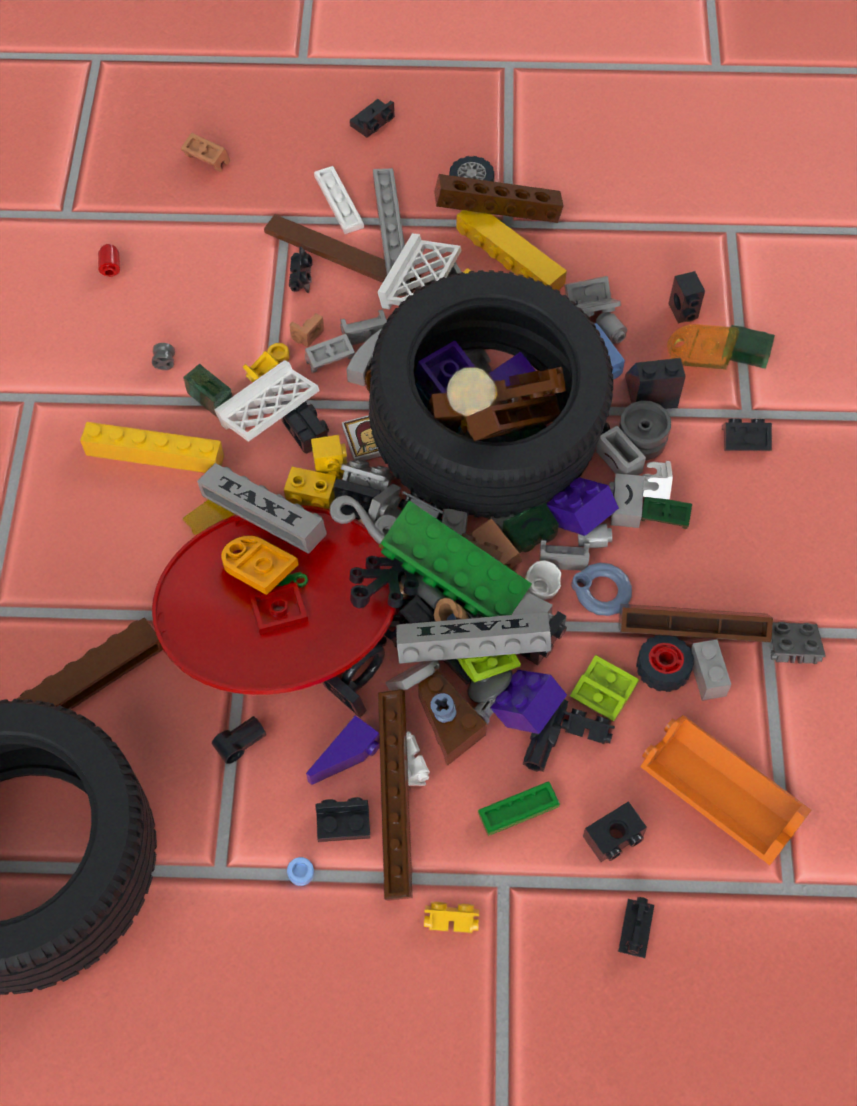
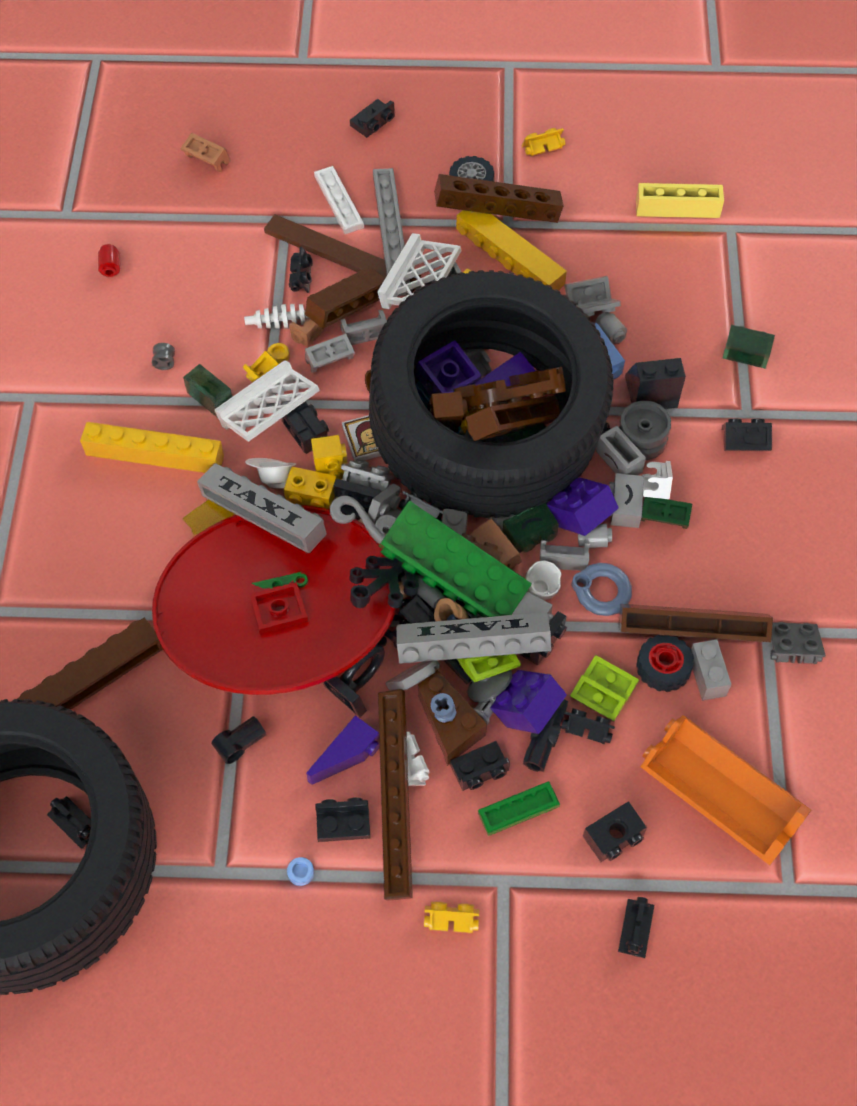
light orange tile [221,536,299,595] -> none
light grey slope [347,328,382,386] -> none
clear yellow tile [447,367,497,416] -> none
clear yellow tile [667,324,739,370] -> none
black brick [668,271,705,323] -> none
none -> black hinge [47,796,91,849]
none -> white piece [244,304,310,329]
none -> white piece [245,458,296,488]
none -> reddish brown brick [305,267,385,329]
none -> black bracket [450,741,510,791]
none -> yellow hinge [521,128,566,156]
none -> light yellow brick [636,183,724,218]

